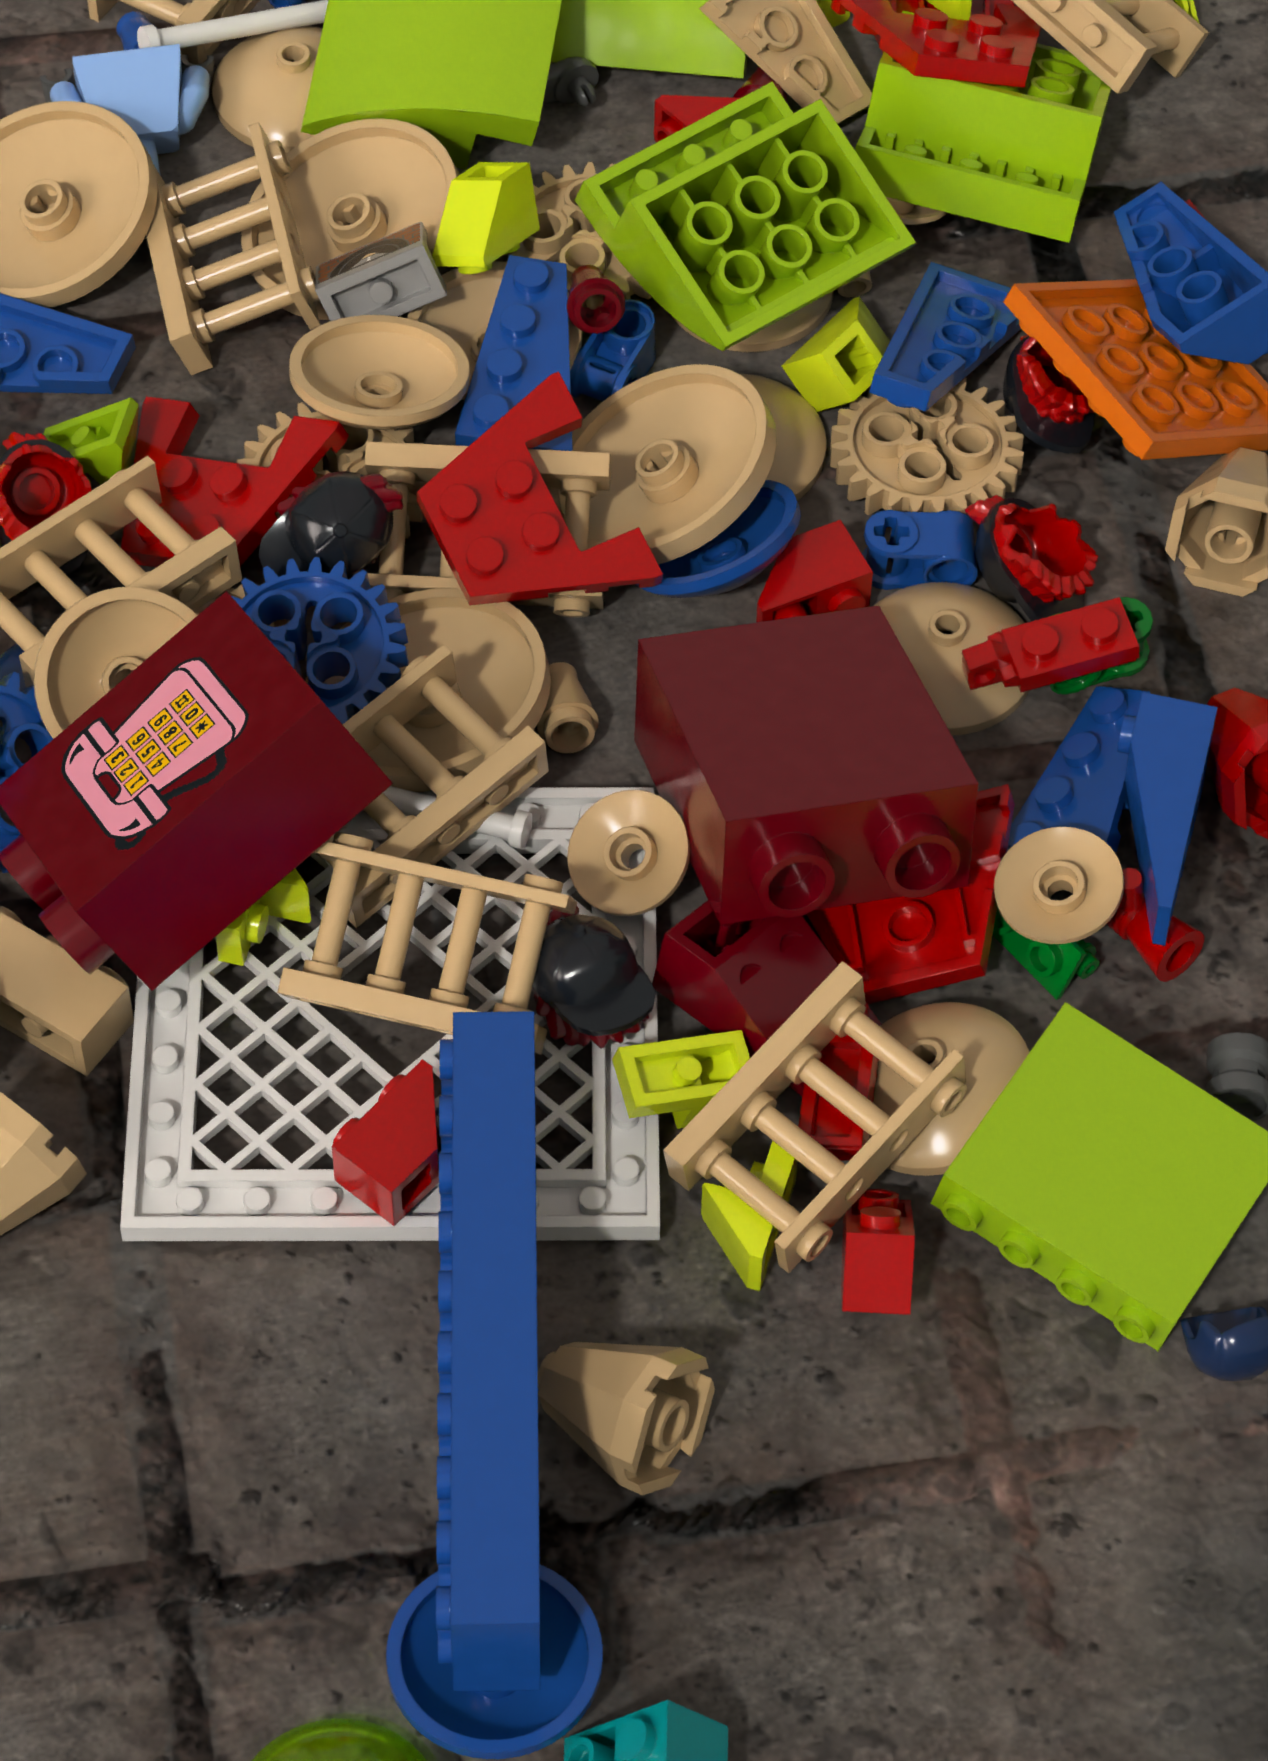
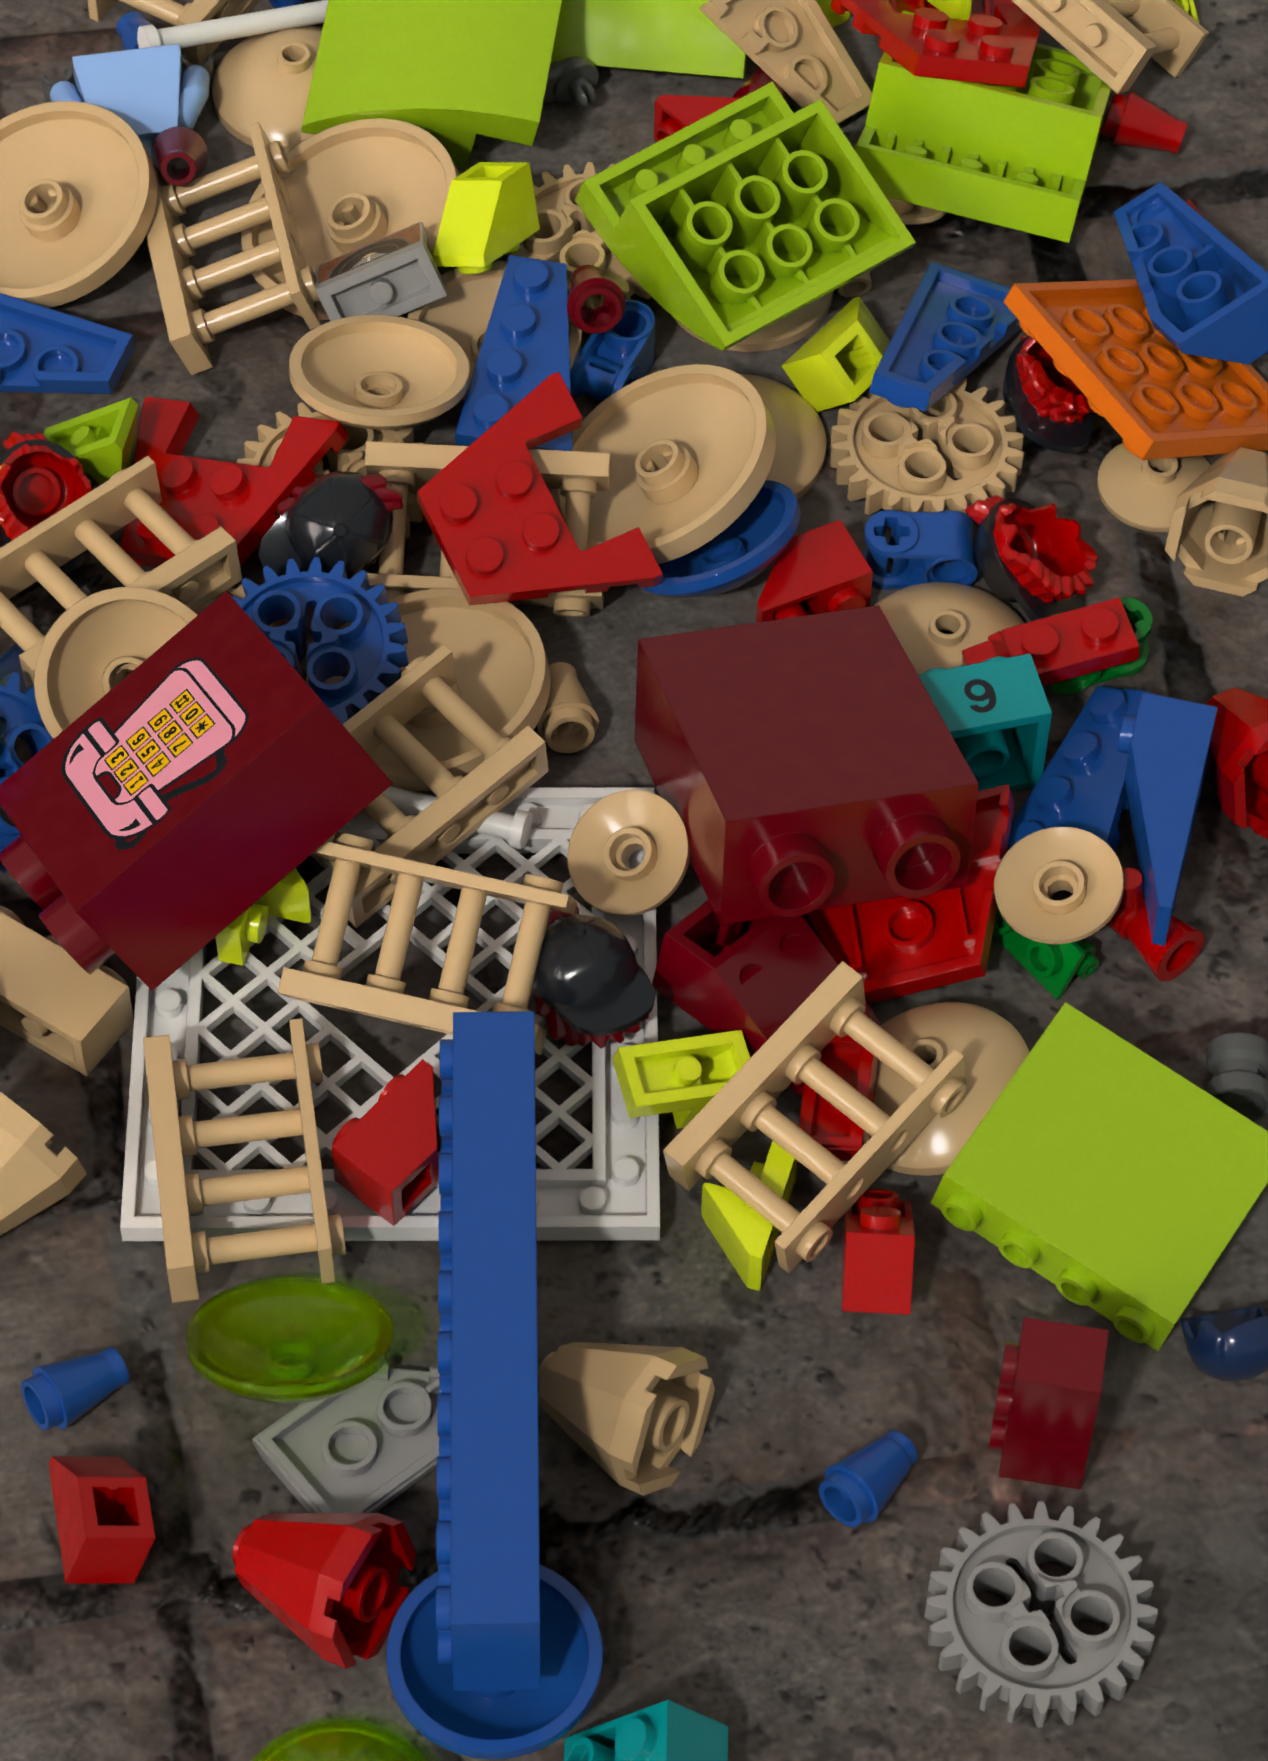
none -> blue cone [21,1347,129,1431]
none -> red slope [48,1456,155,1584]
none -> tan fence [143,1018,346,1303]
none -> dark red cone [151,127,208,186]
none -> clear neon green dish [186,1277,394,1404]
none -> red cone [232,1513,416,1669]
none -> light grey tile [252,1360,439,1513]
none -> blue cone [819,1430,918,1527]
none -> teal brick [918,653,1052,792]
none -> light grey gear [924,1501,1158,1728]
none -> dark red wedge [988,1317,1109,1490]
none -> tan dish [1097,443,1211,533]
none -> red cone [1100,90,1188,154]

